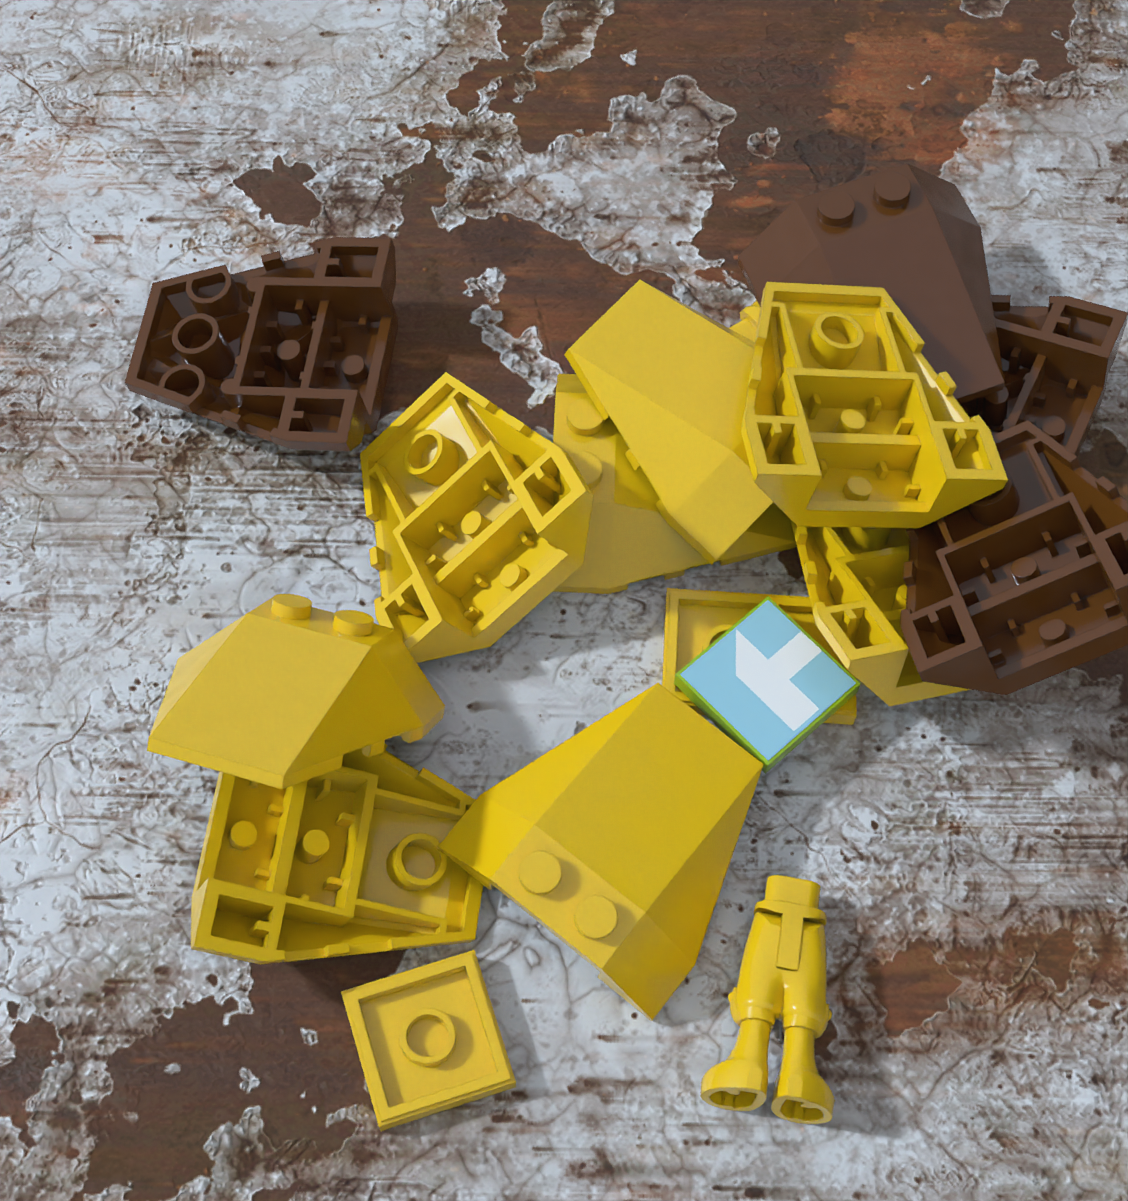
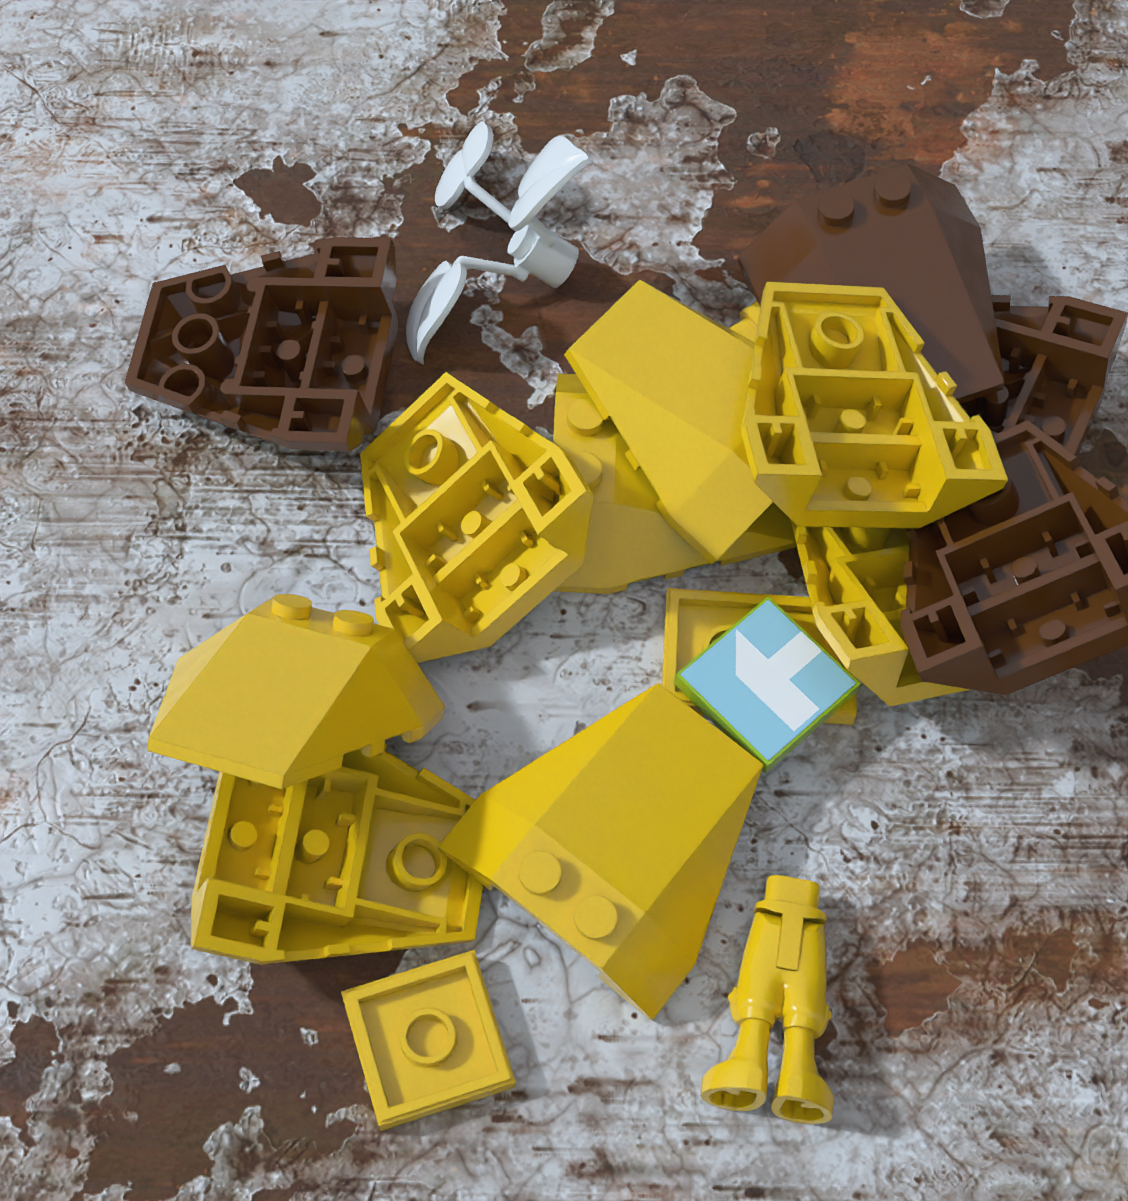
none -> white plant [406,121,594,365]

